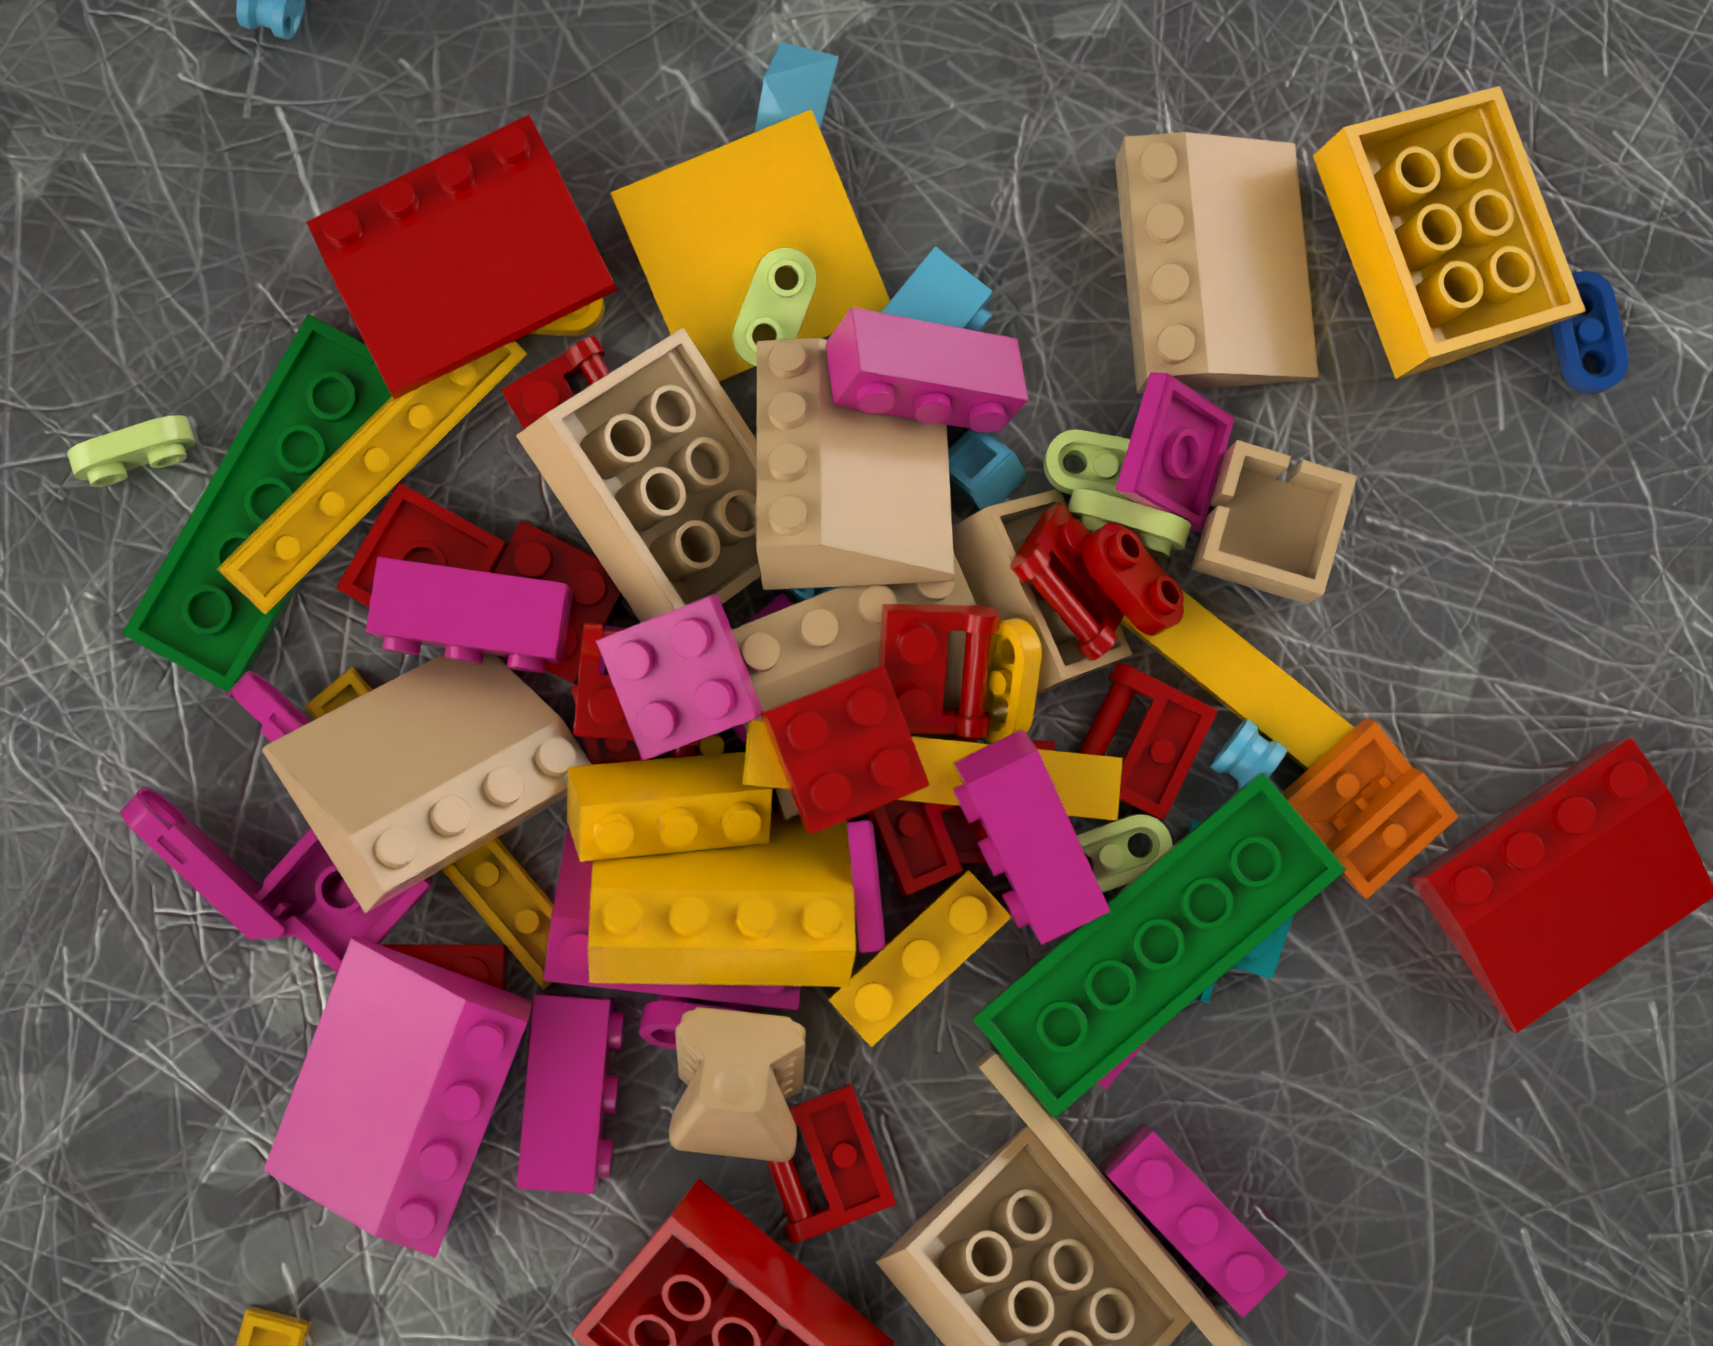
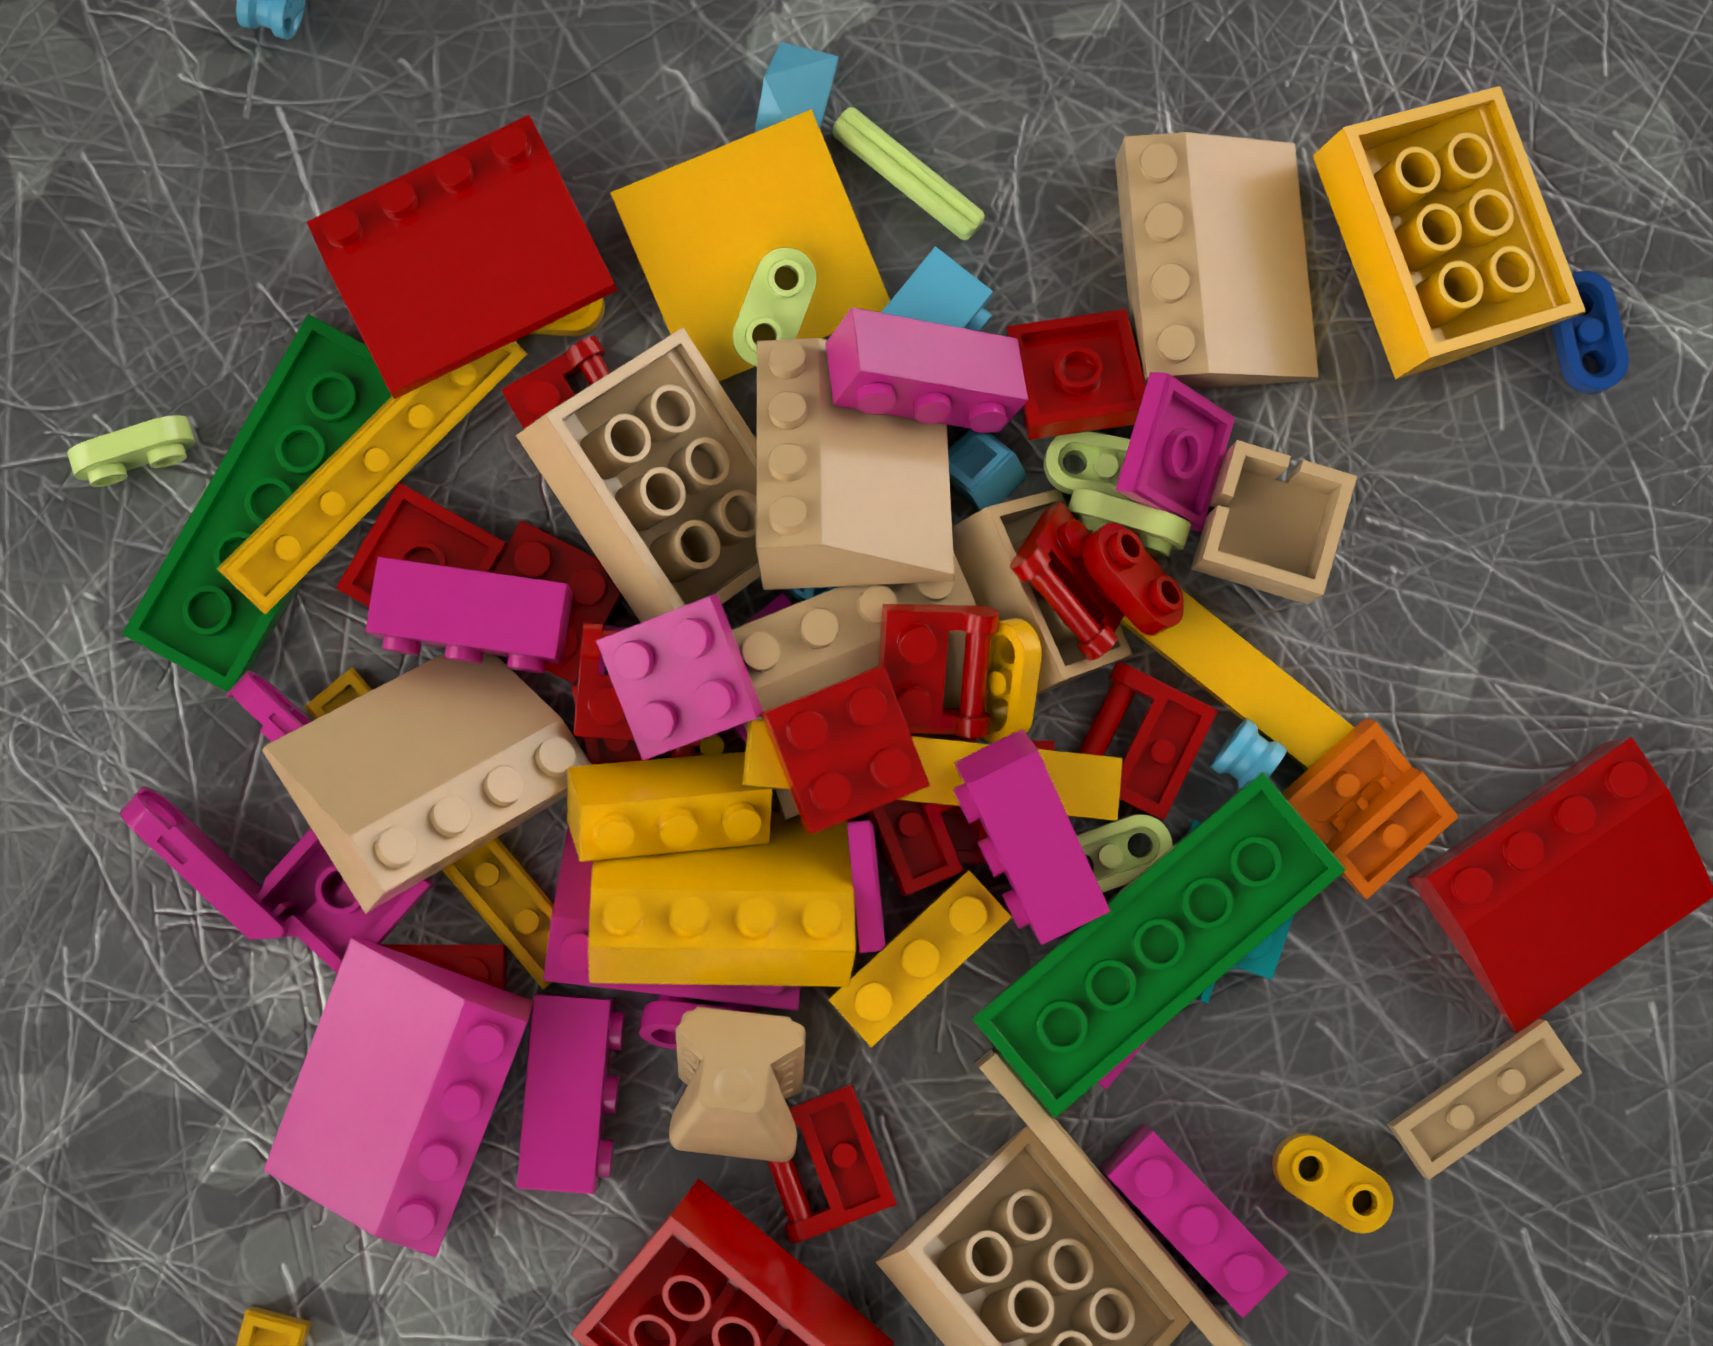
none -> yellowish green axle [832,107,985,241]
none -> red plate [1006,309,1146,440]
none -> yellow plate [1272,1133,1393,1233]
none -> tan plate [1387,1019,1582,1180]

